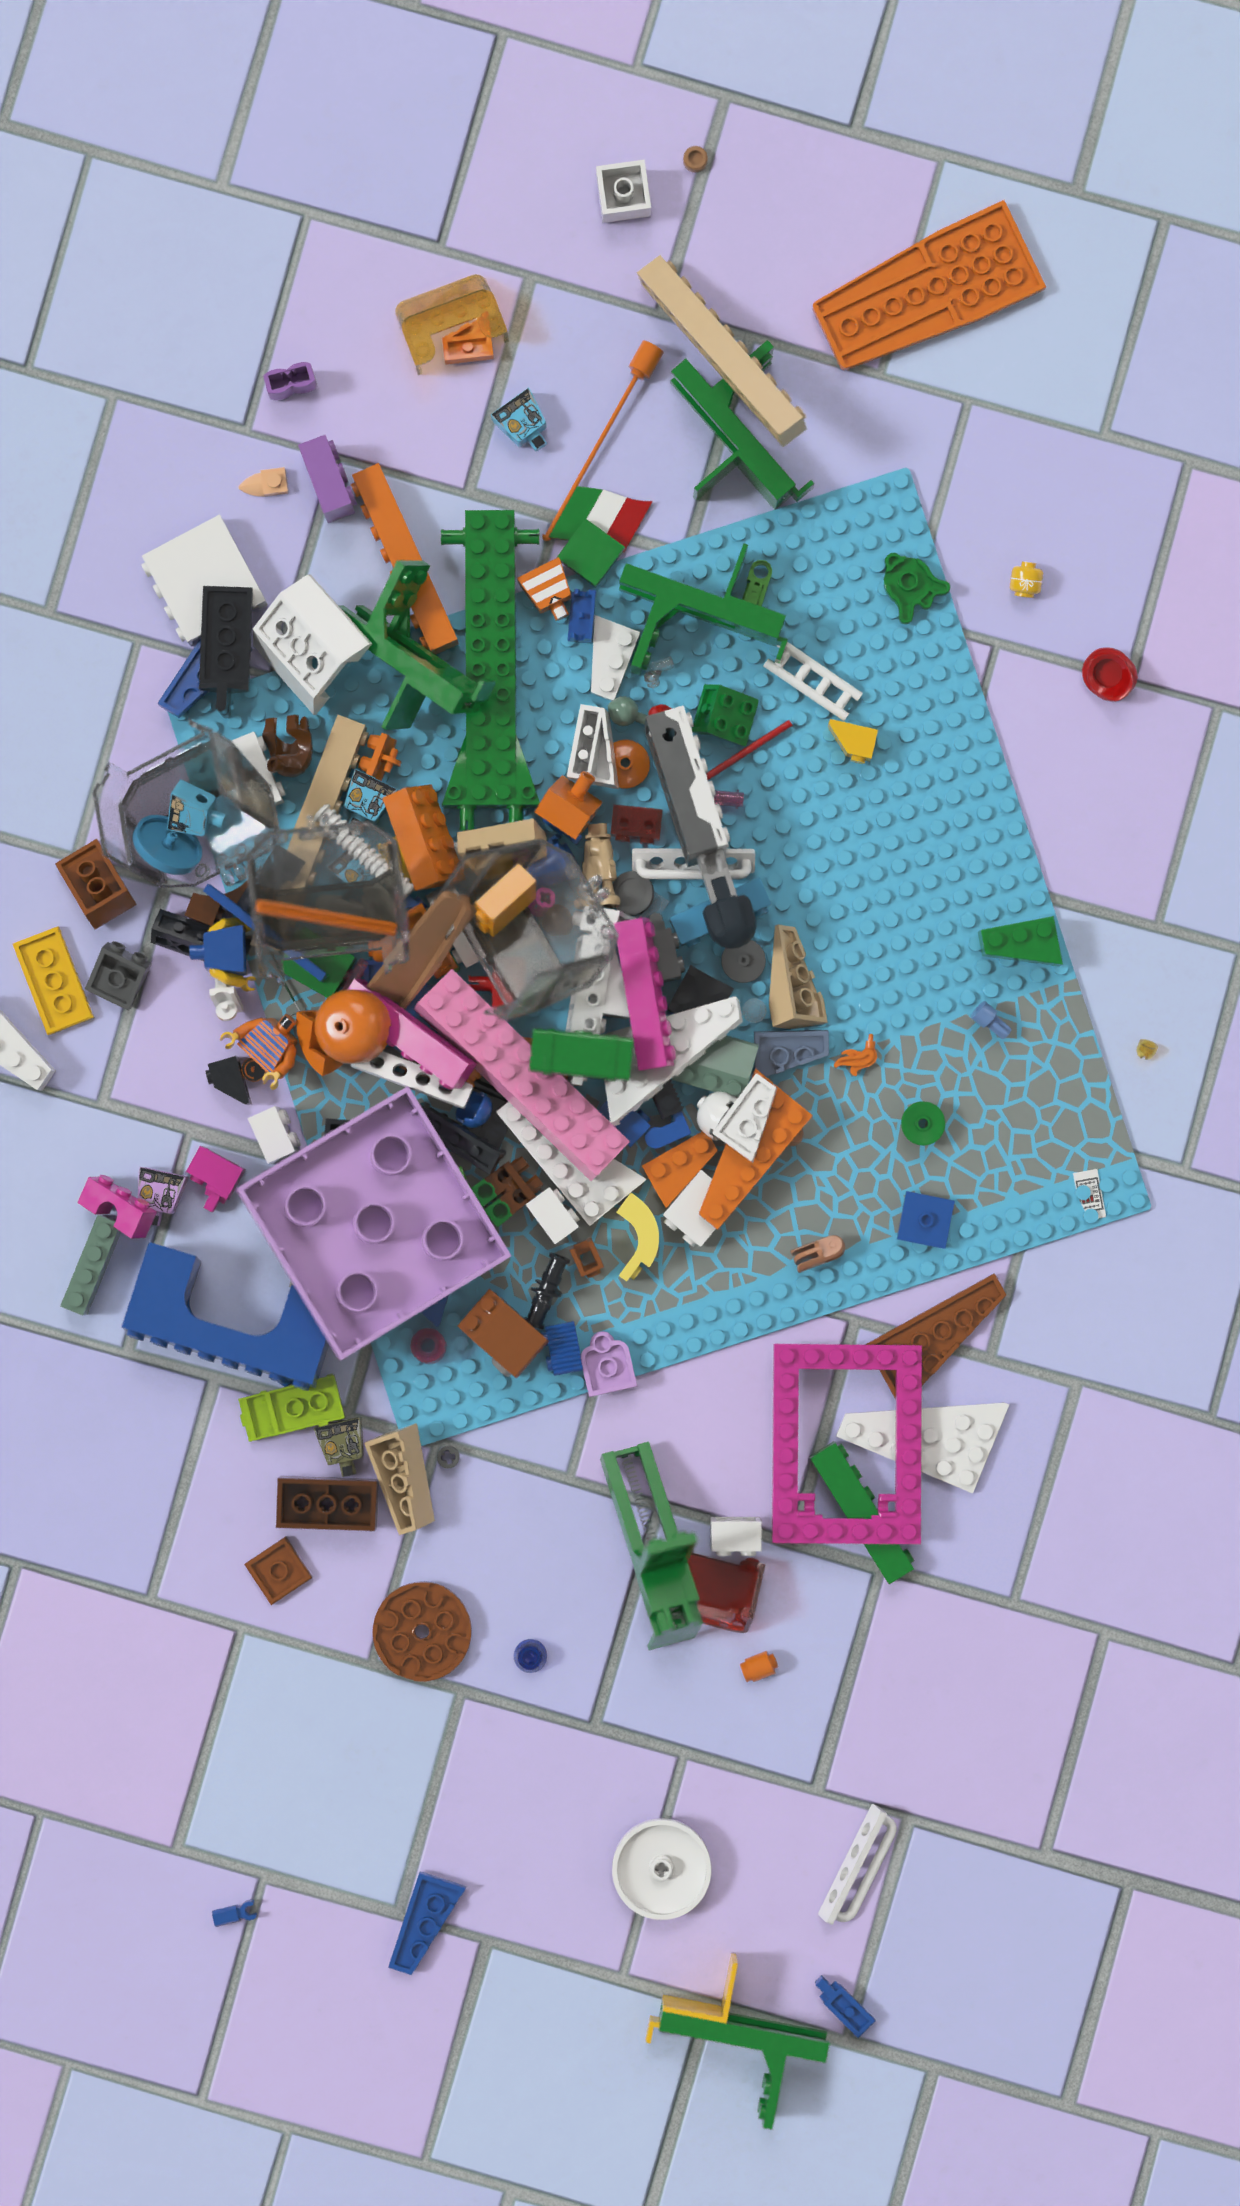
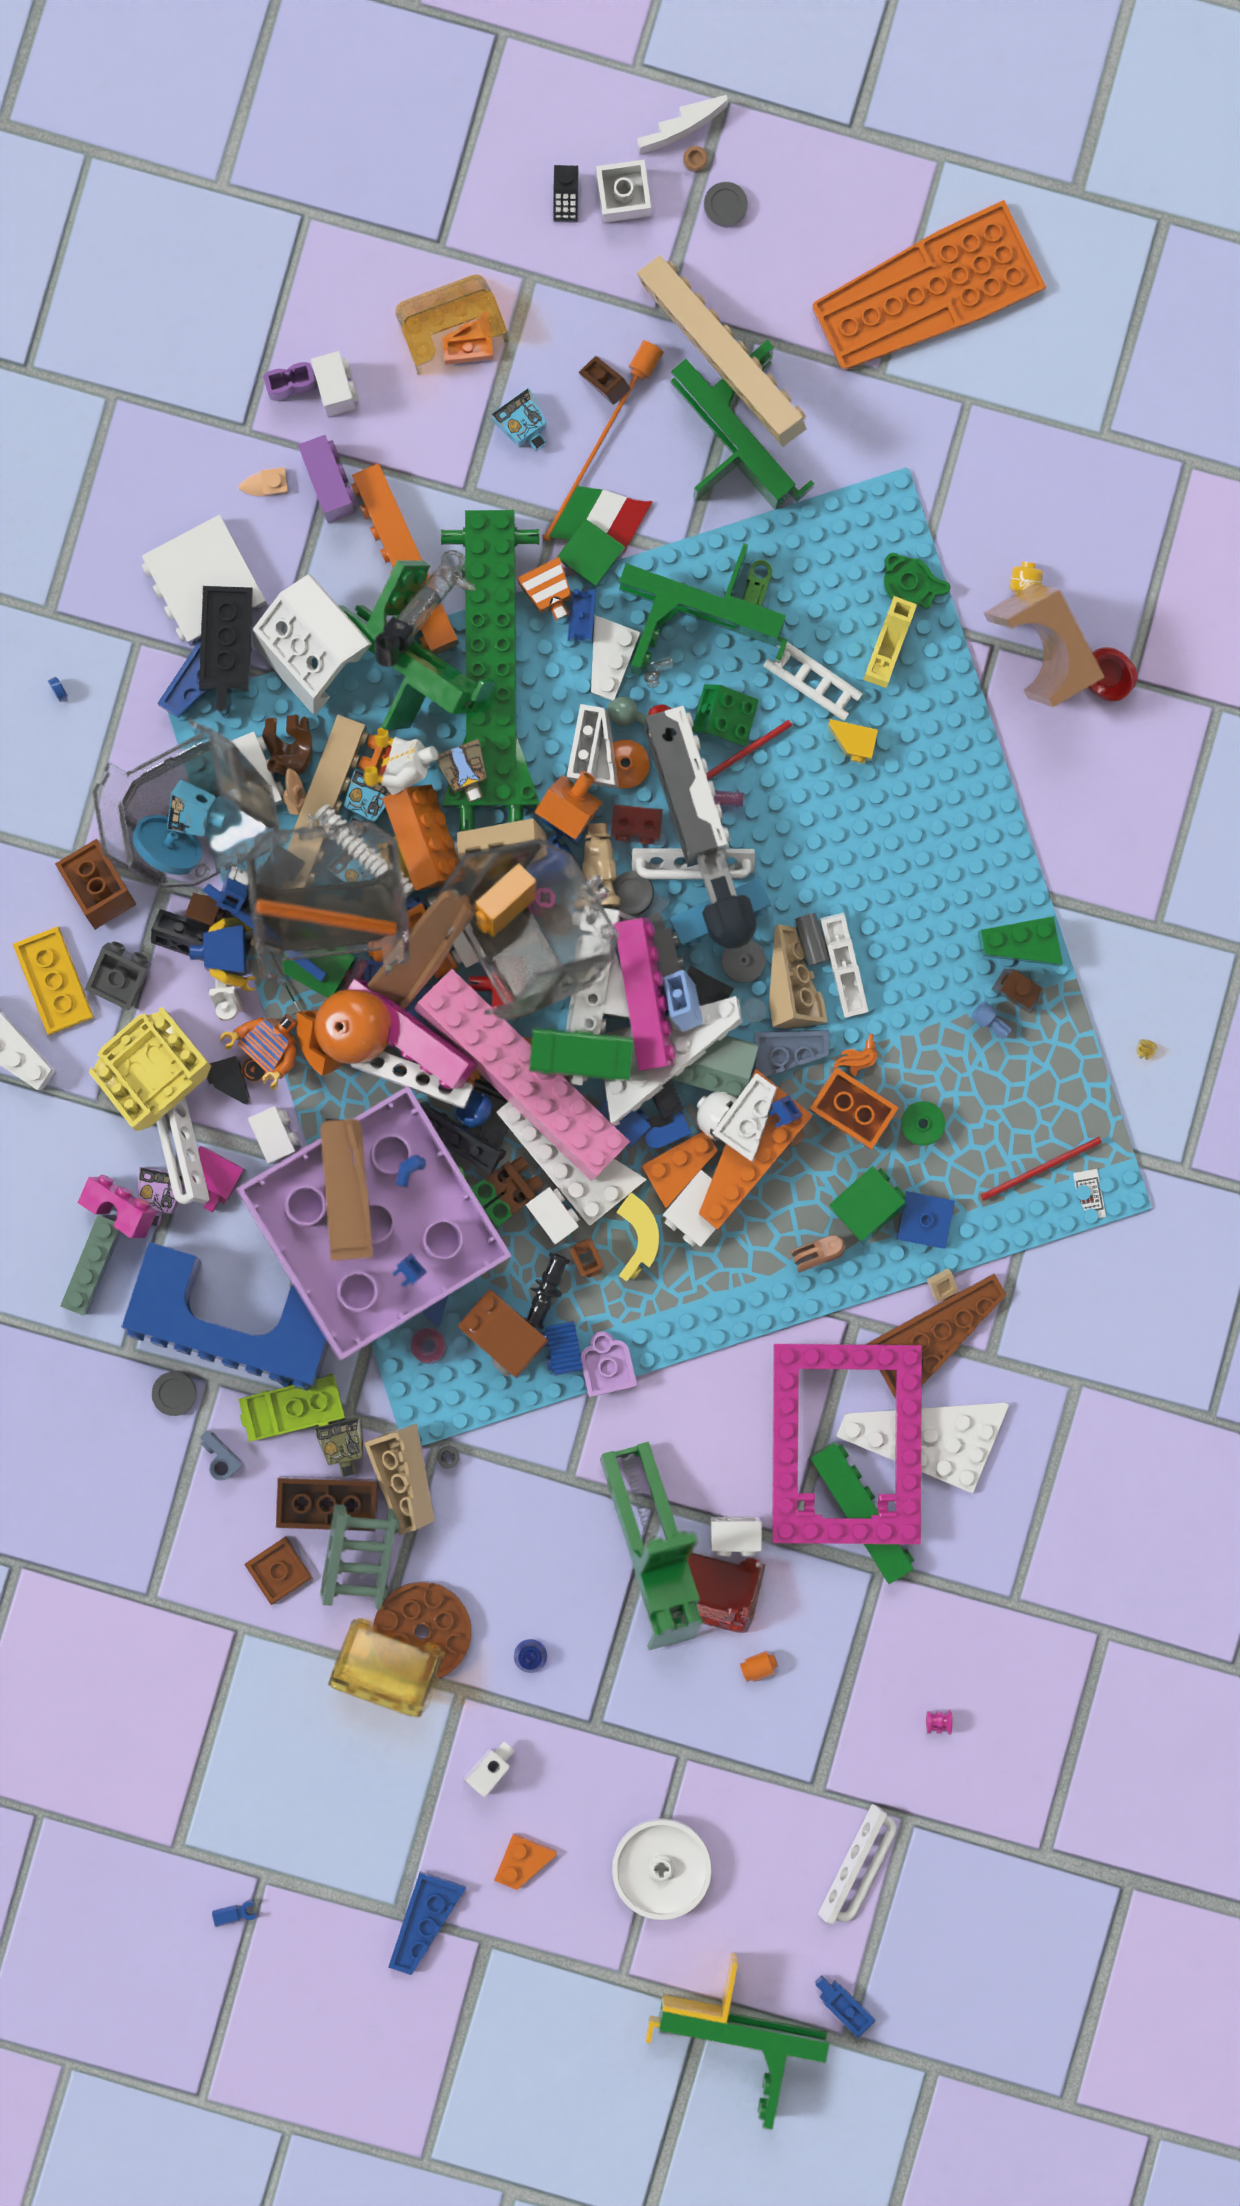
none -> blue tile [48,677,68,702]
none -> light yellow wedge [89,1007,211,1132]
none -> dark grey piece [152,1371,197,1416]
none -> white piece [157,1097,210,1204]
none -> sand blue plate [200,1429,244,1481]
none -> blue leg [216,866,251,914]
none -> light nougat plate [283,769,307,815]
none -> white brick [311,351,359,417]
none -> medium nougat piece [320,1119,373,1261]
none -> sand green fence [320,1504,400,1609]
none -> clear yellow windscreen [328,1618,446,1717]
none -> white torso [364,728,438,795]
none -> clear piece [375,550,476,667]
none -> blue tile [393,1253,427,1287]
none -> blue arm [396,1155,426,1187]
none -> torso [436,739,487,803]
none -> white torso [463,1742,515,1797]
none -> orange wing [494,1833,557,1890]
none -> black slope [553,165,579,223]
none -> reddish brown slope [578,356,630,405]
none -> white slope [637,95,728,155]
none -> light blue brick [663,970,703,1031]
none -> dark grey piece [704,182,748,227]
none -> blue tile [768,1095,803,1127]
none -> dark grey piece [795,913,830,966]
none -> orange brick [808,1067,899,1150]
none -> white slope [820,913,868,1018]
none -> green brick [829,1166,907,1245]
none -> light yellow arch [863,596,917,688]
none -> dark pink bush [926,1710,952,1735]
none -> tan plate [927,1268,959,1303]
none -> red axle [980,1137,1102,1201]
none -> medium nougat piece [983,584,1105,707]
none -> reddish brown torso [991,968,1044,1014]

